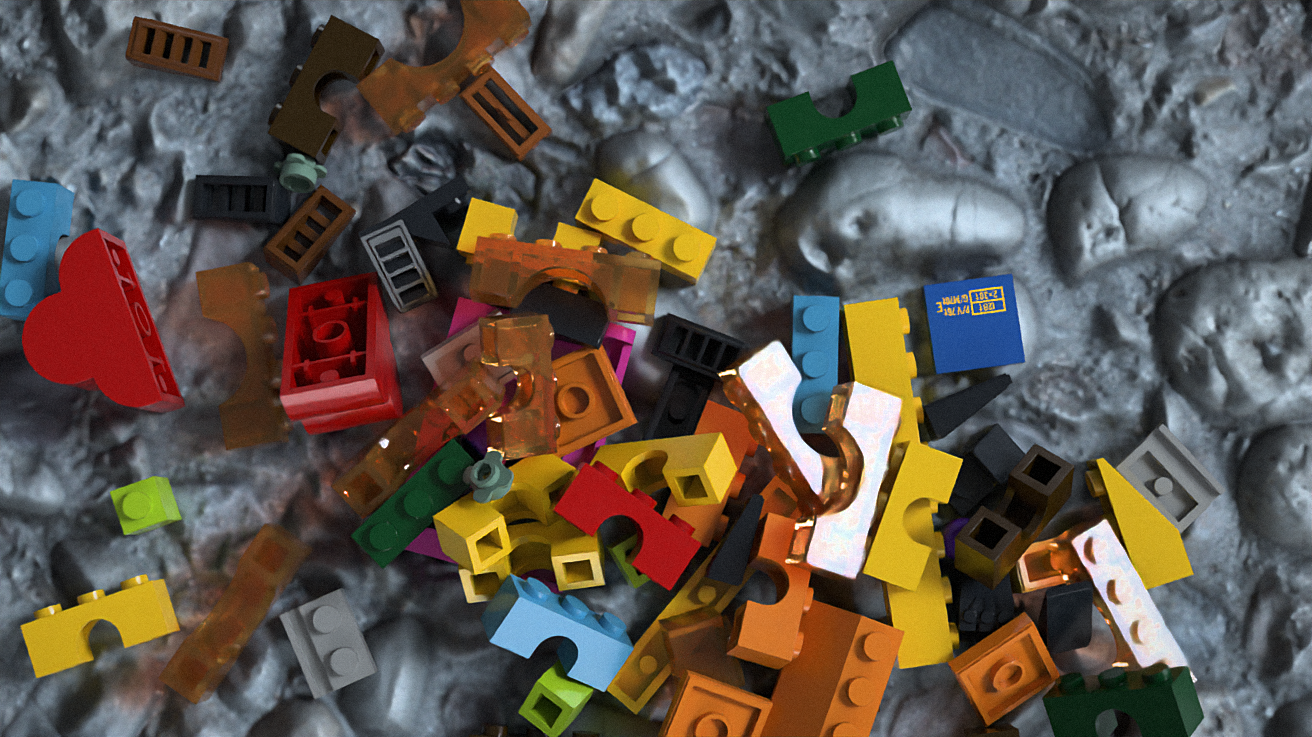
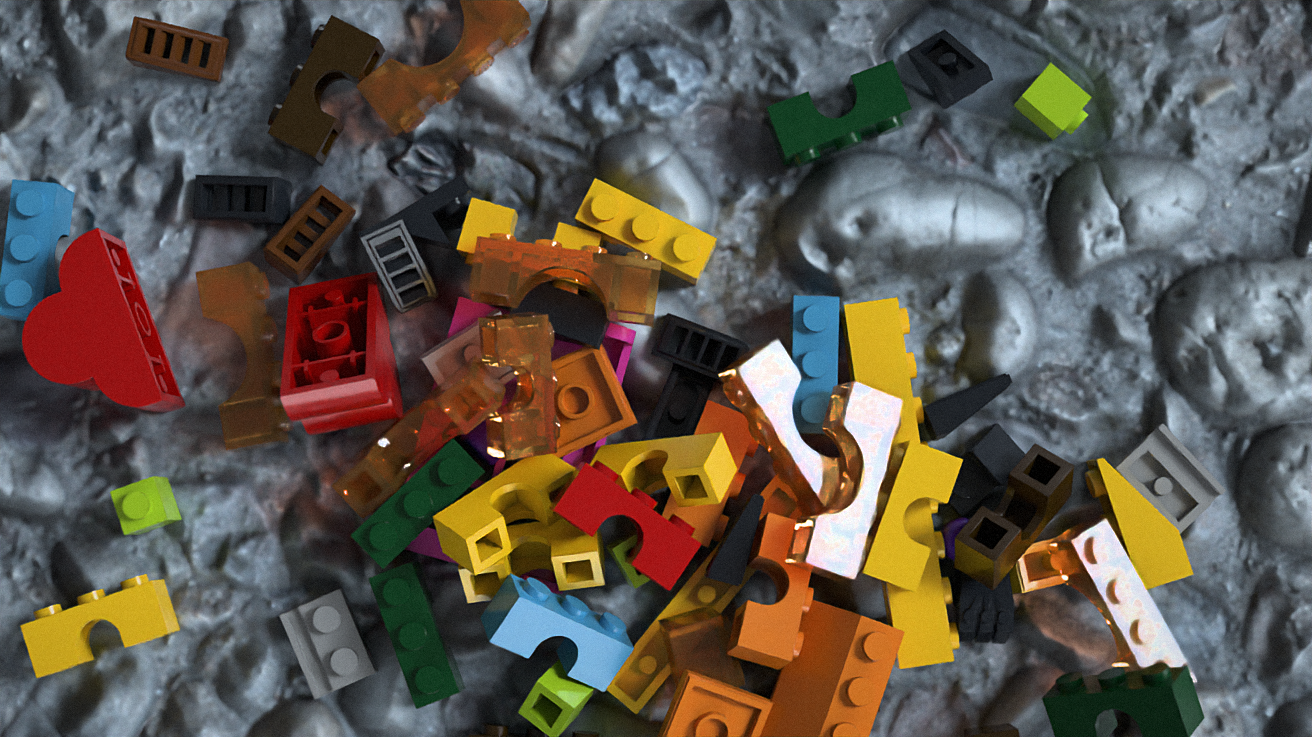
clear orange arch [158,523,313,705] -> none
sand green plate [273,153,327,193] -> none
dark orange tile [459,66,552,162] -> none
sand green plate [463,450,514,504] -> none
blue tile [921,274,1026,375] -> none
orange plate [948,612,1060,727] -> none
black slope [1037,580,1093,655] -> none
none -> dark green arch [368,561,466,709]
none -> black slope [907,29,993,109]
none -> lime brick [1013,63,1092,140]

